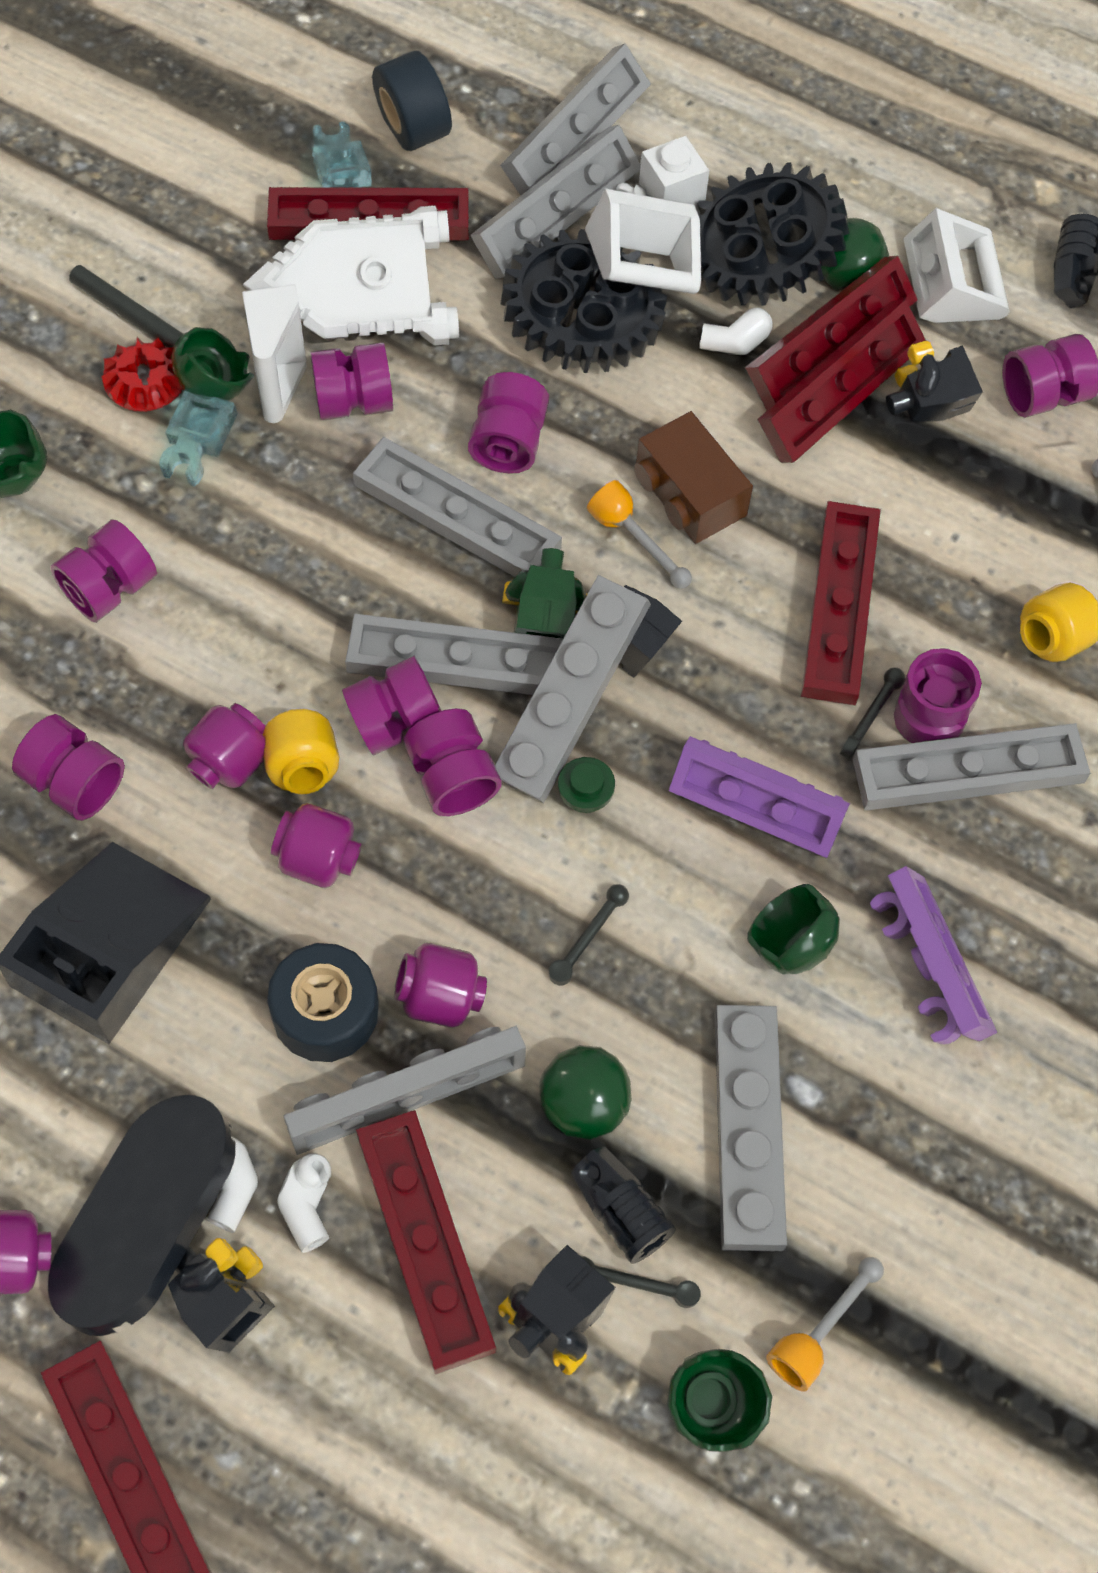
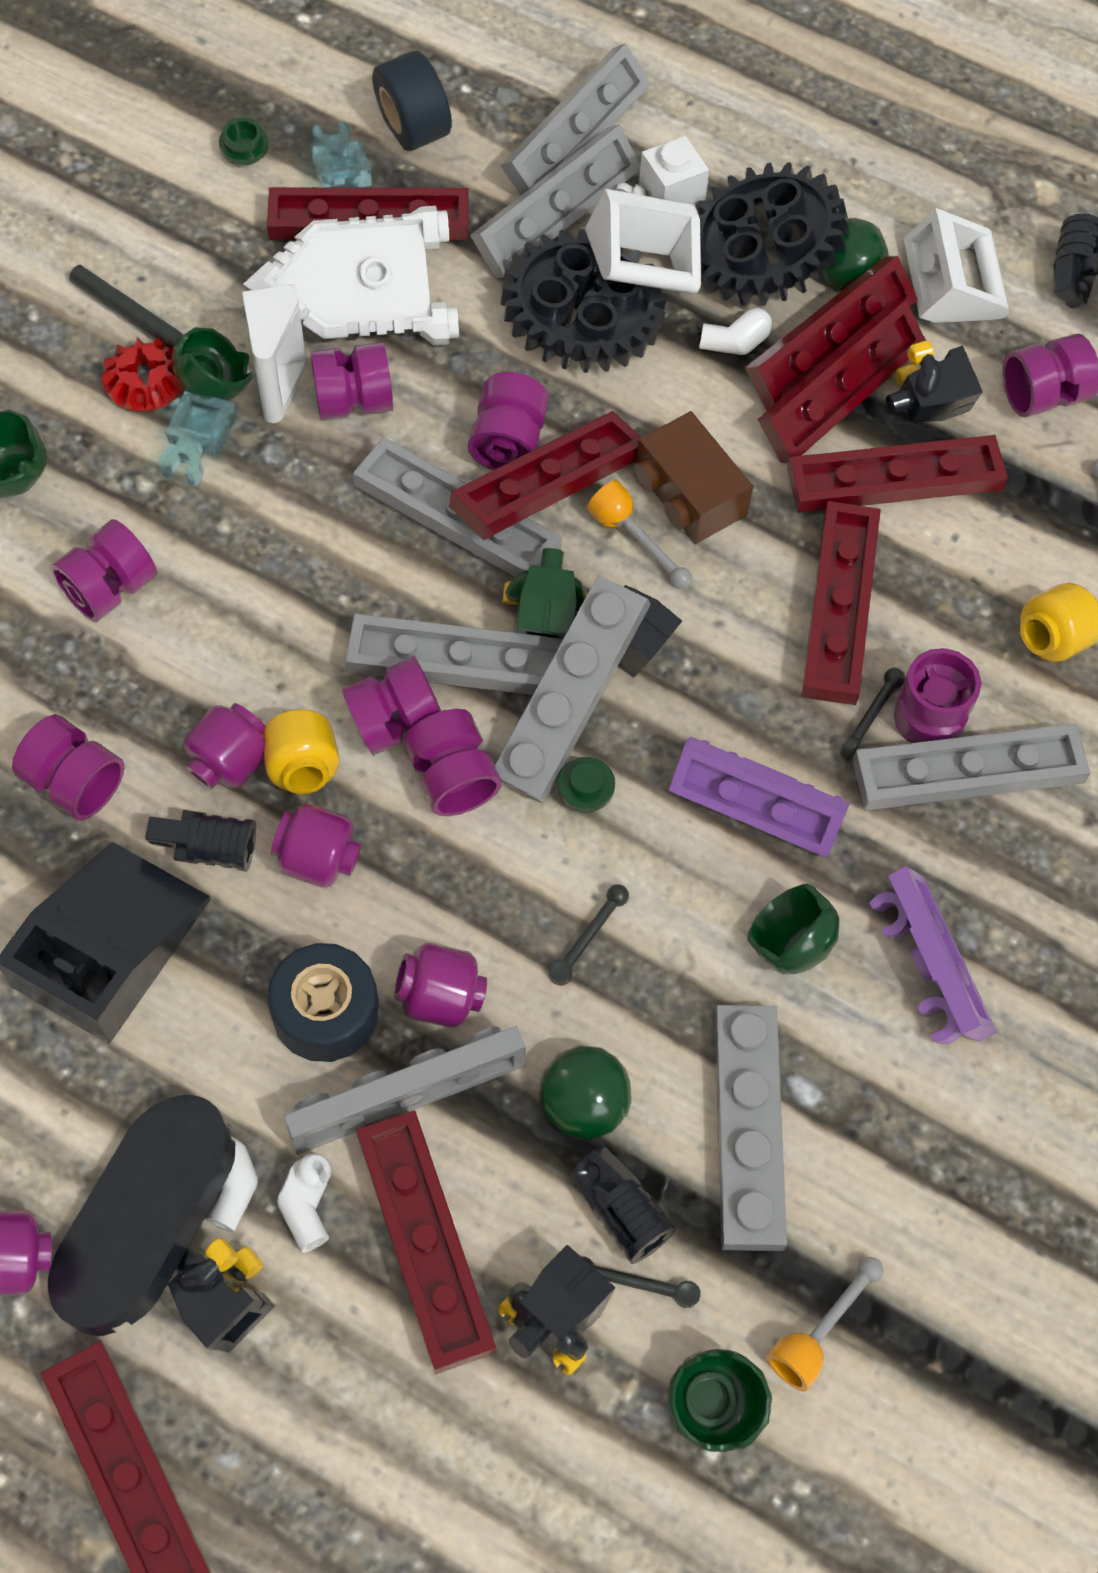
none -> black hinge [145,810,256,872]
none -> dark green plate [219,117,269,165]
none -> dark red plate [449,411,641,540]
none -> dark red plate [787,435,1008,513]

